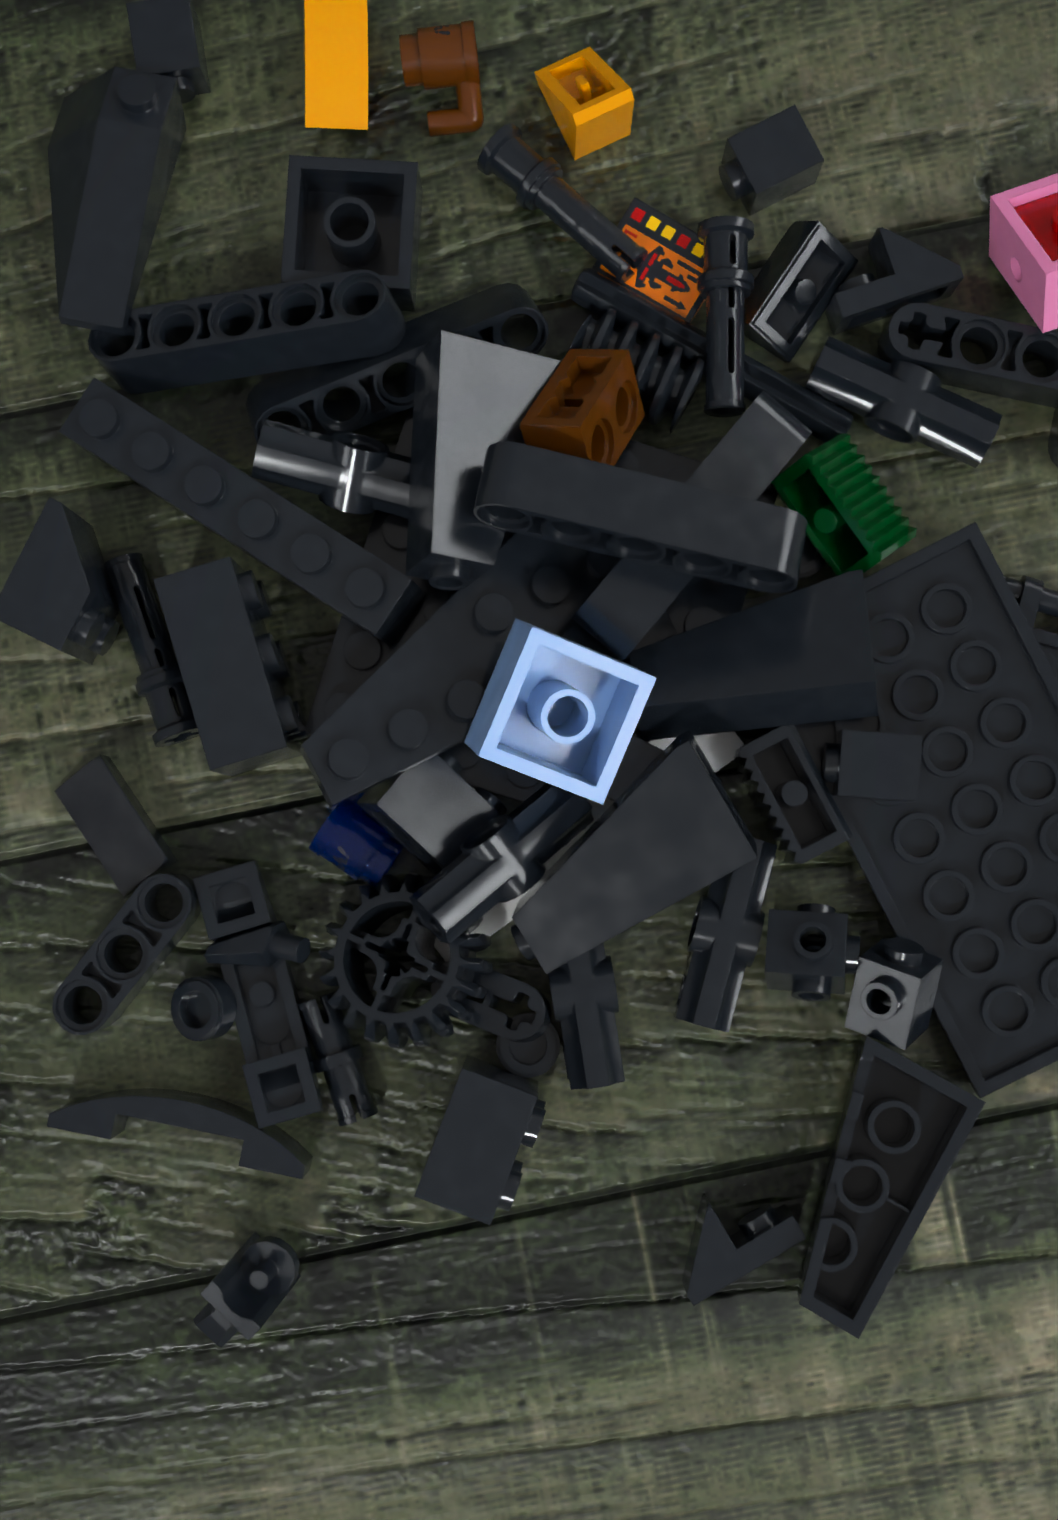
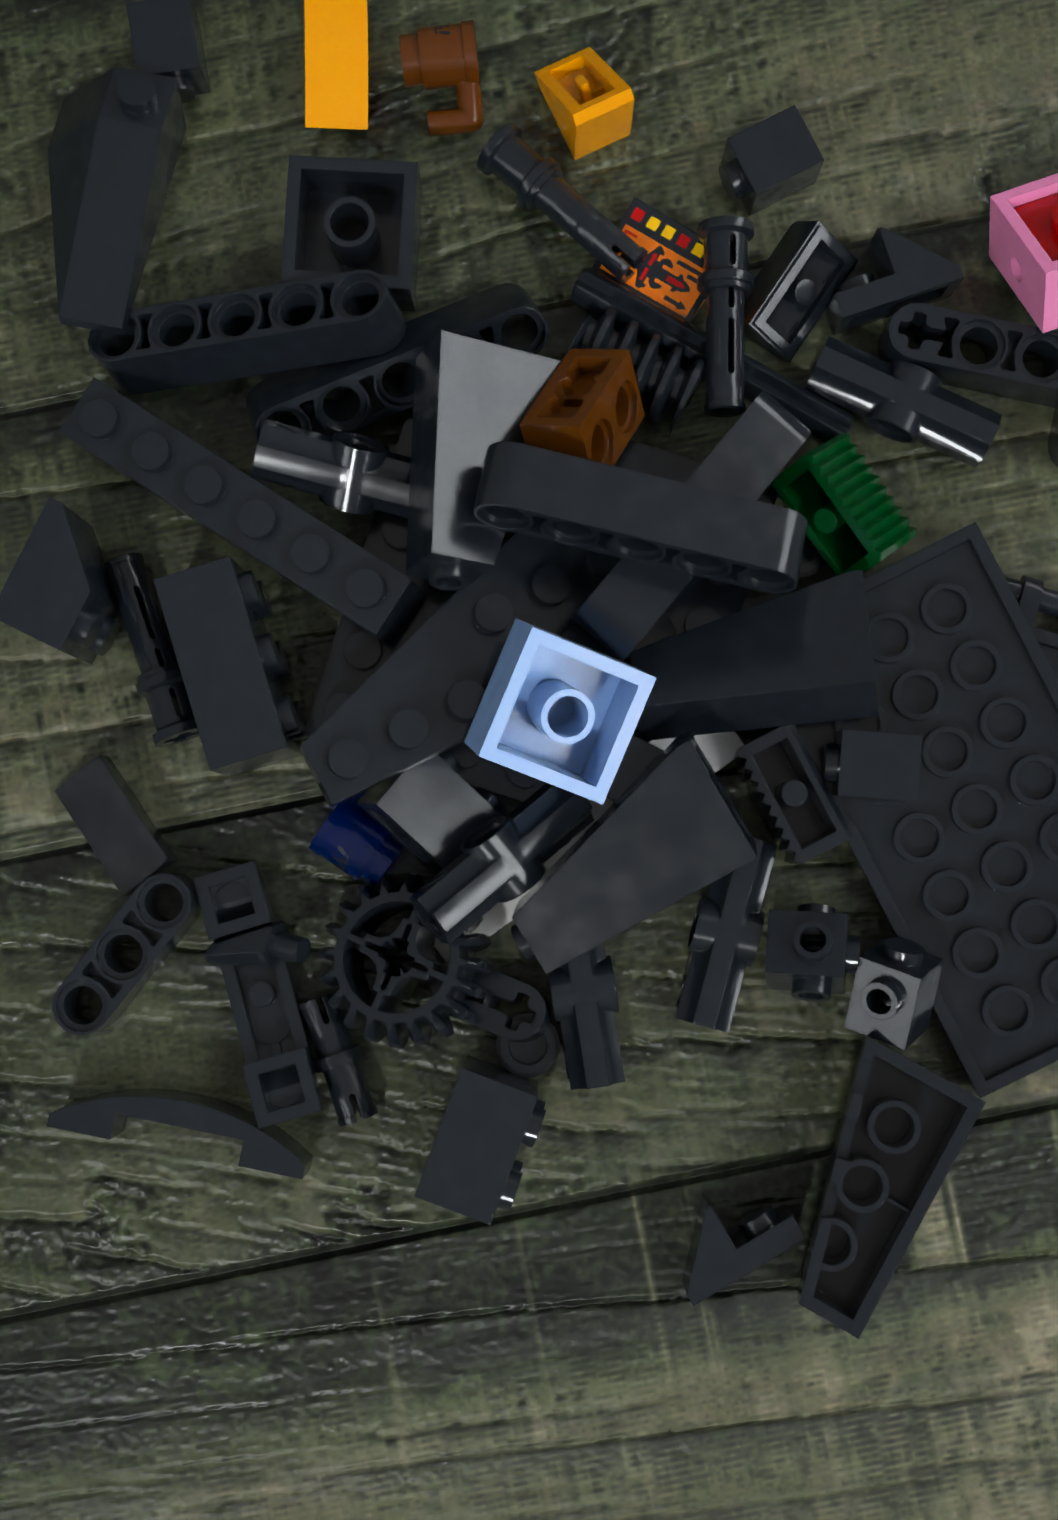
black tile [171,975,236,1041] -> none
black hips [193,1231,301,1347] -> none

